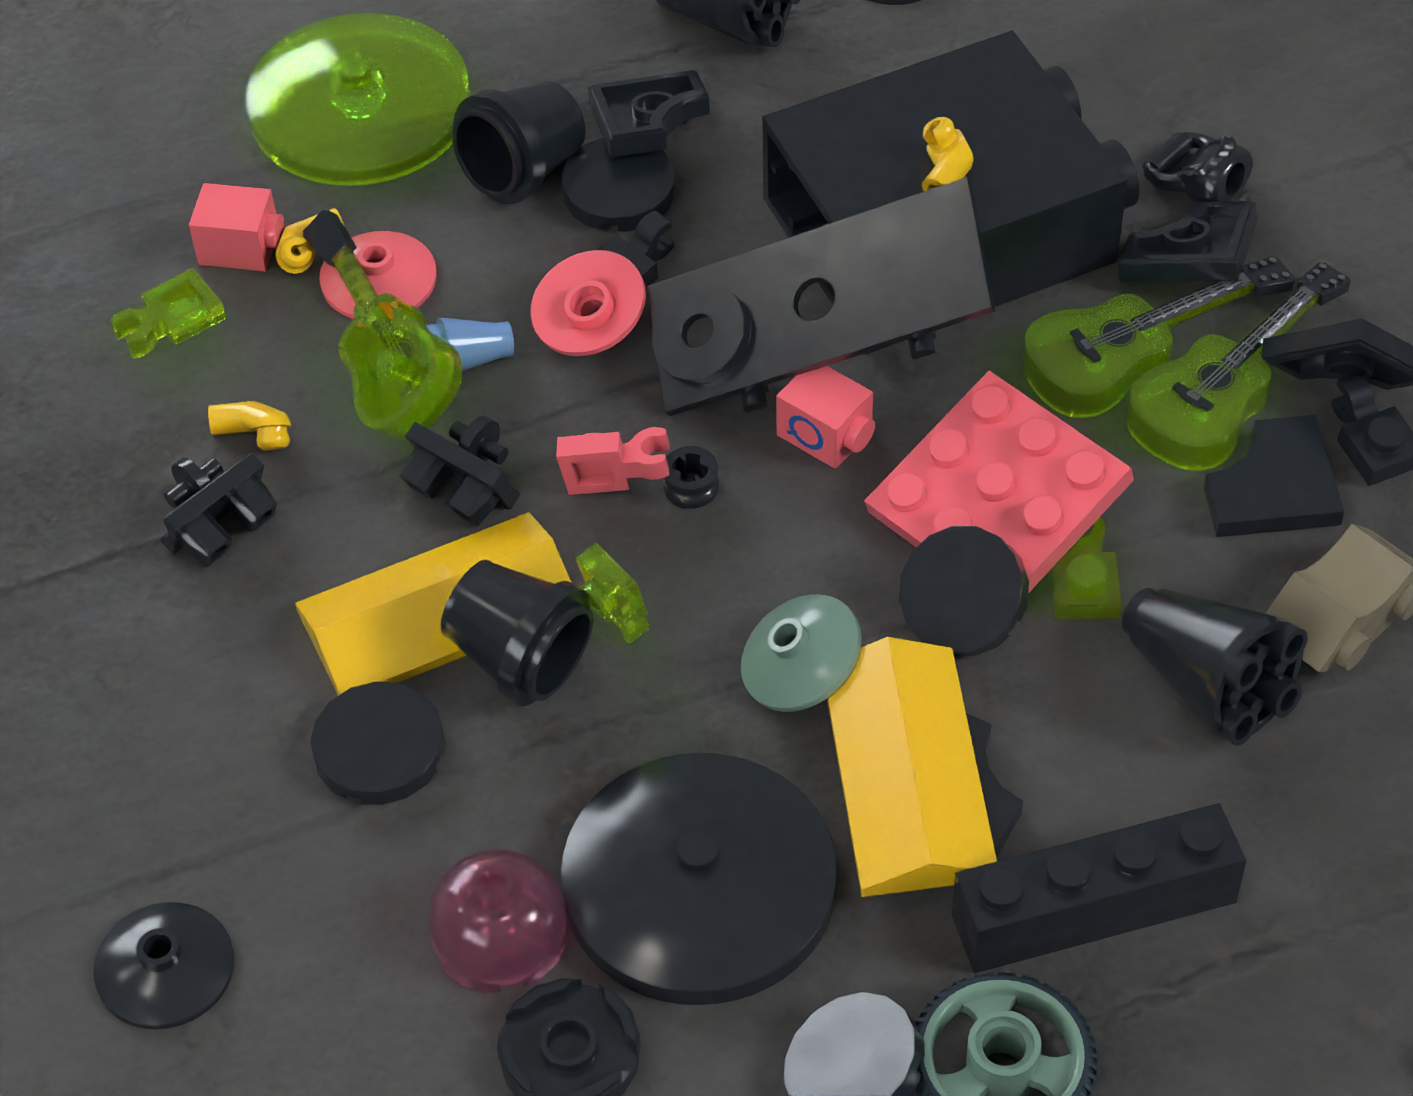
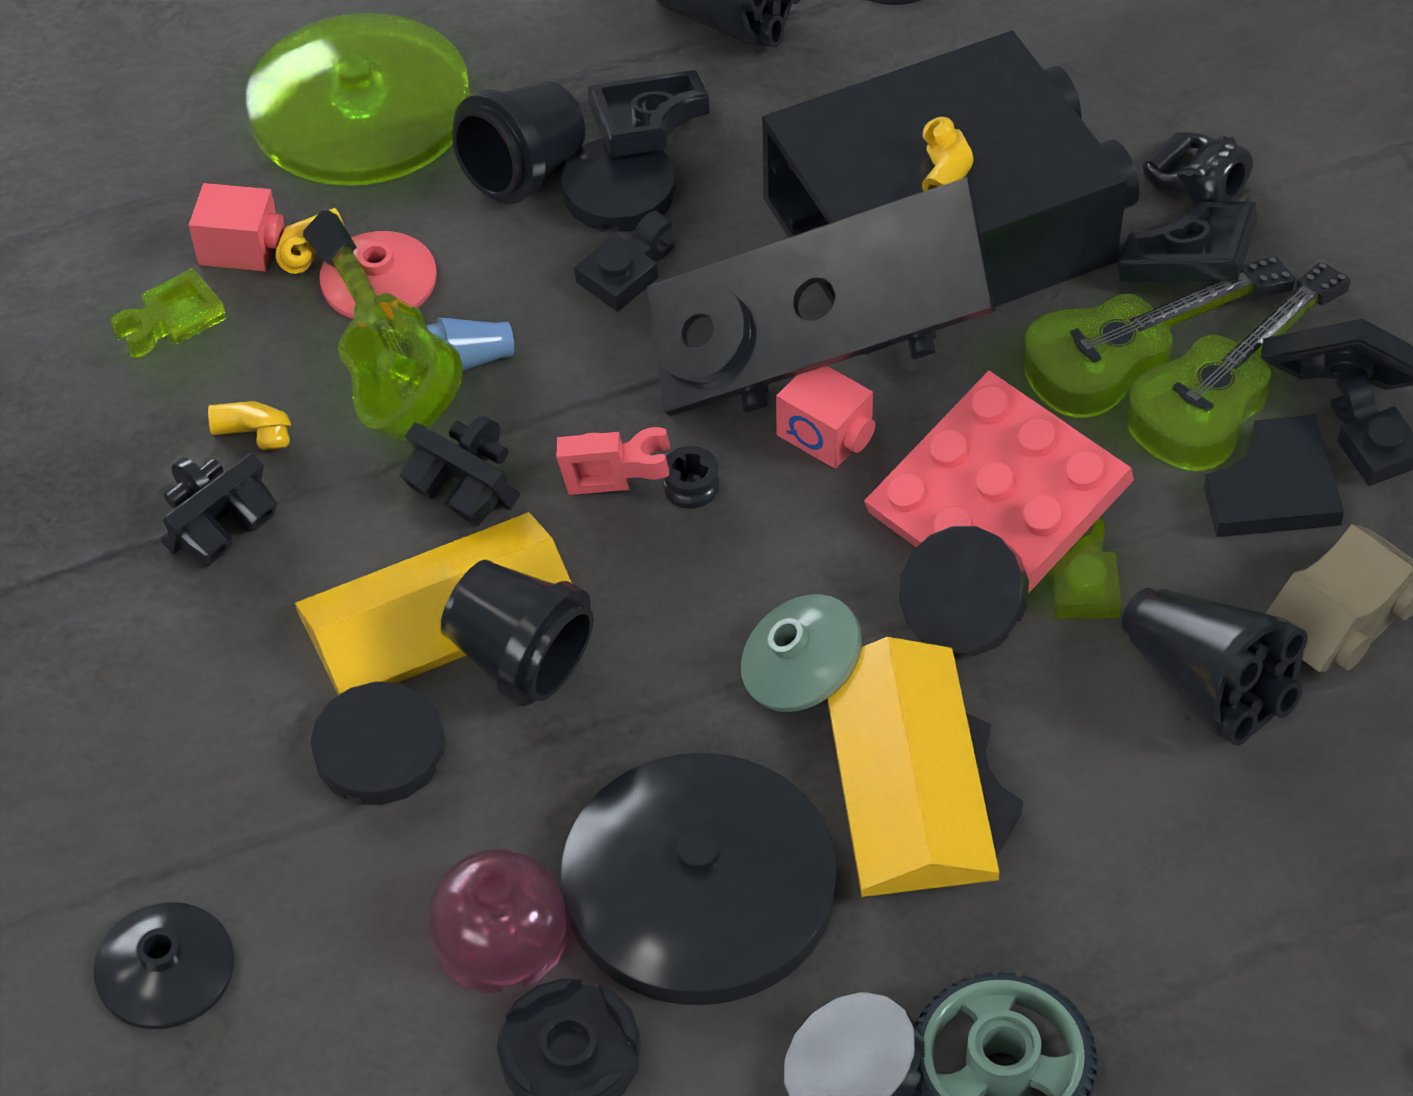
coral dish [530,250,646,356] -> none
clear neon green plate [575,542,650,645] -> none
black brick [952,803,1247,974] -> none

